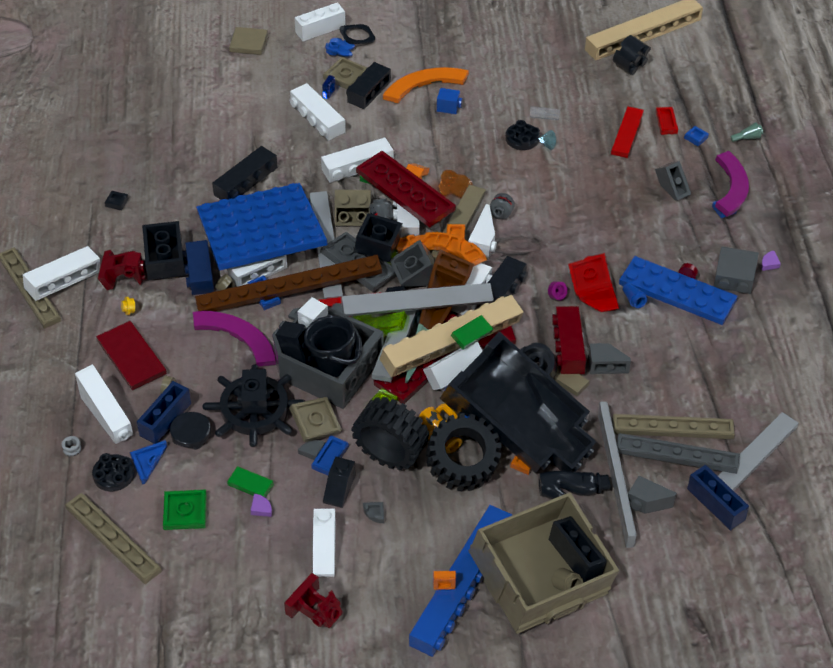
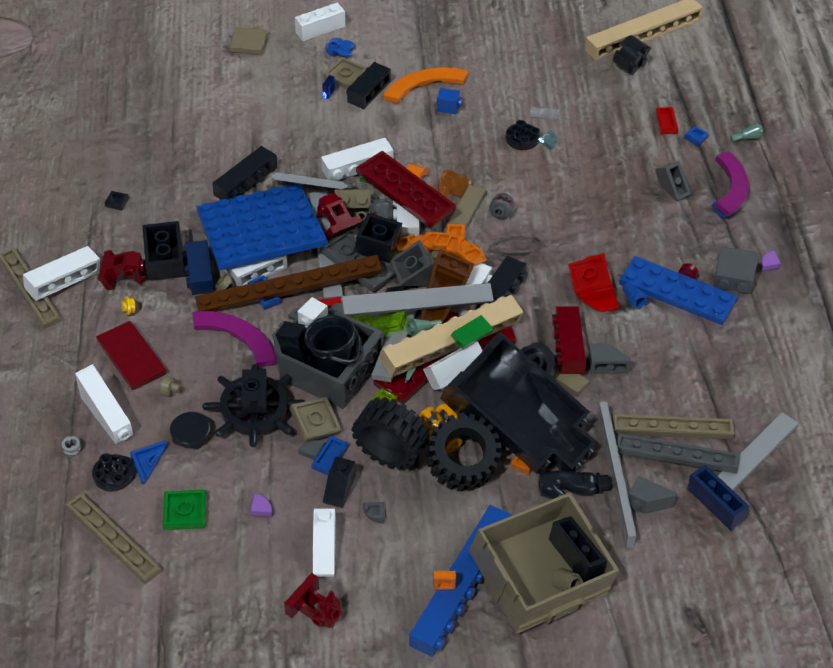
dark blue brick [137,381,191,444] -> none
green tile [227,466,274,498] -> none
white brick [290,83,346,141] -> none
black piece [340,24,375,44] -> none
white slope [468,204,497,259] -> none
magenta tile [548,281,567,300] -> none
red tile [611,106,644,158] -> none
none -> light grey piece [271,173,356,190]
none -> dark red tile [316,193,362,241]
none -> sand green cone [406,318,442,337]

